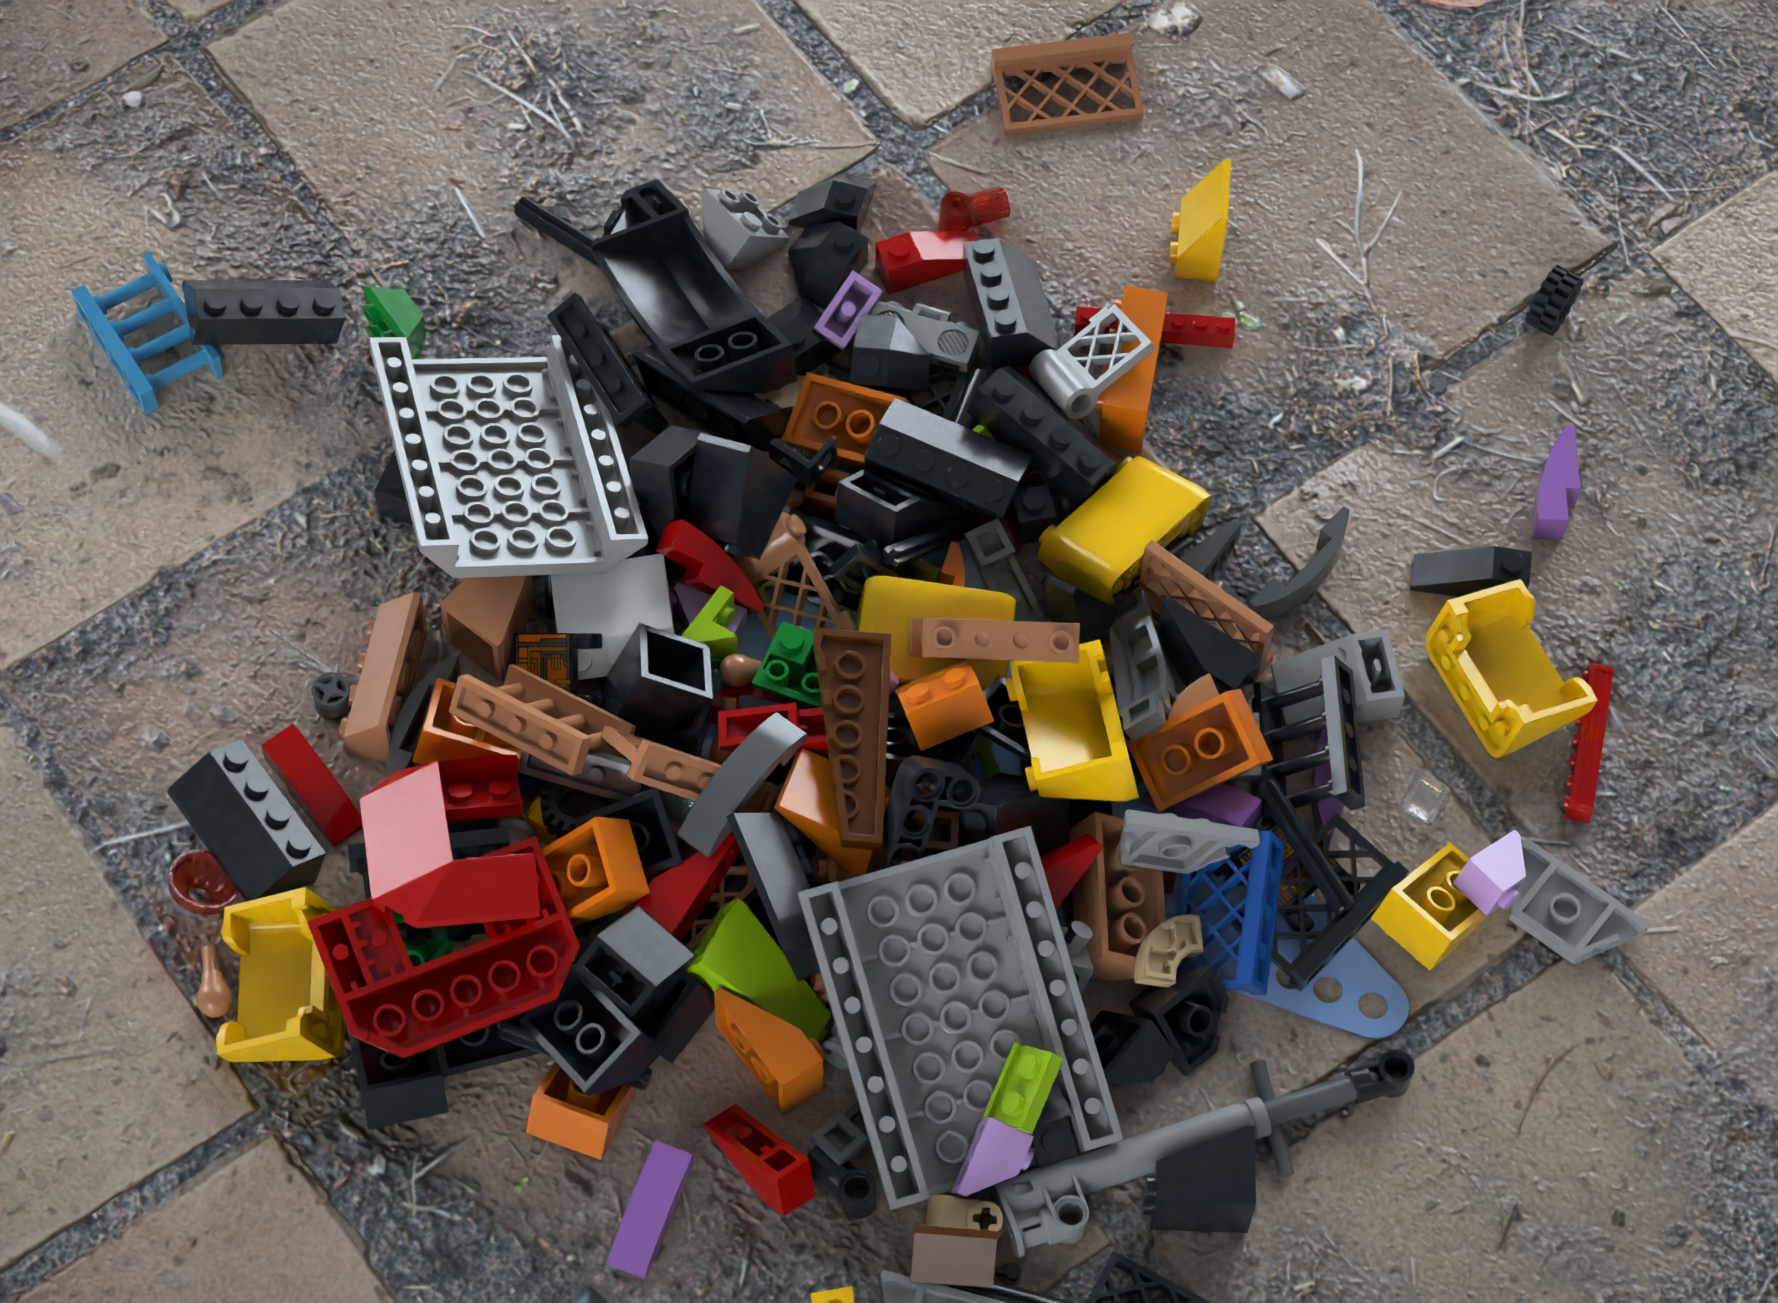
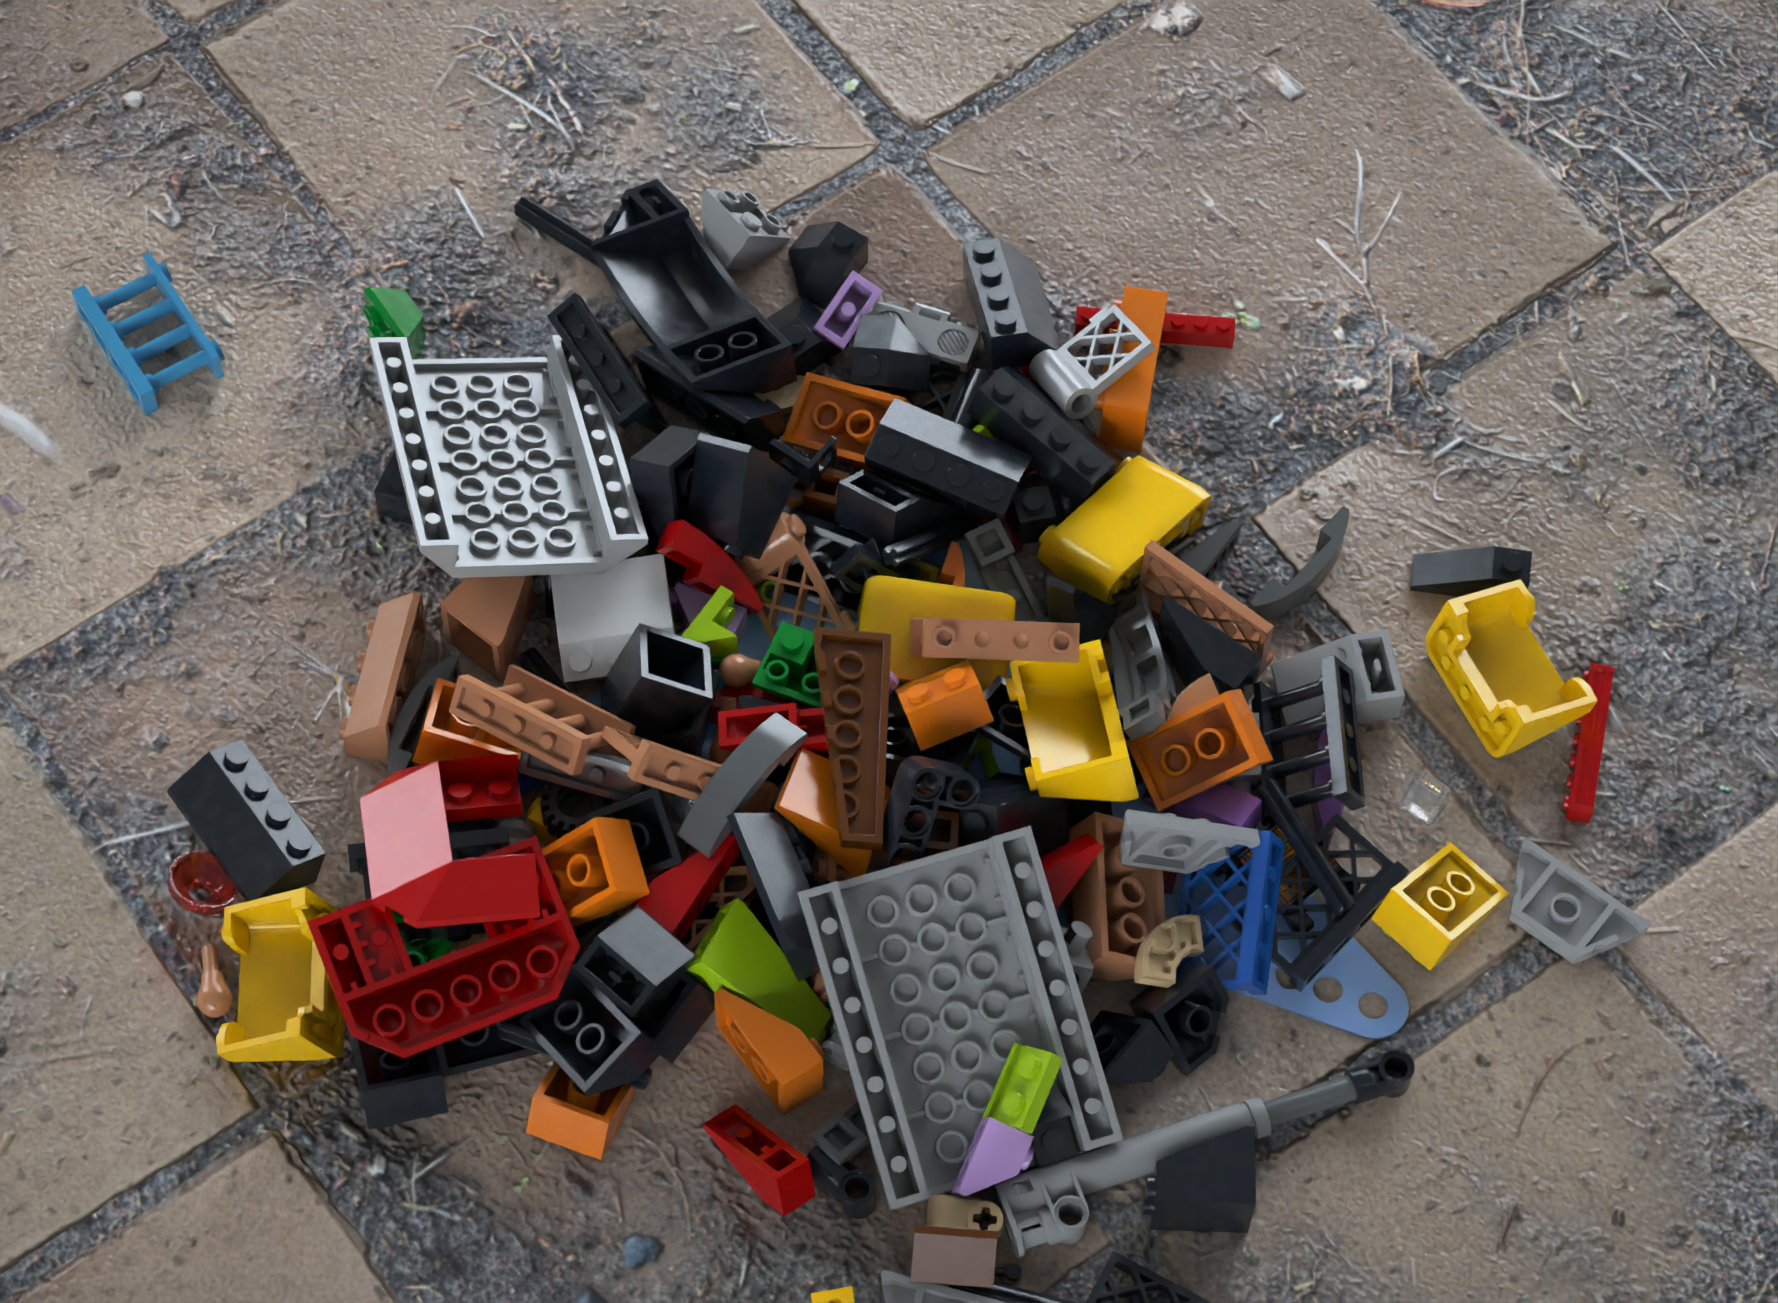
black slope [182,280,345,345] -> none
red slope [261,724,363,847] -> none
dark grey wheel [311,672,351,720] -> none
flag [514,633,602,709] -> none
medium lavender slope [607,1140,694,1280] -> none
black slope [788,173,877,233] -> none
red slope [875,231,979,295] -> none
clear red piece [937,186,1011,231] -> none
nougat fence [990,33,1144,135] -> none
yellow slope [1169,159,1231,282] -> none
dark grey bar [1250,1060,1294,1178] -> none
lavender slope [1453,830,1526,916] -> none
black tyre [1525,265,1584,336] -> none
medium lavender slope [1533,425,1581,539] -> none

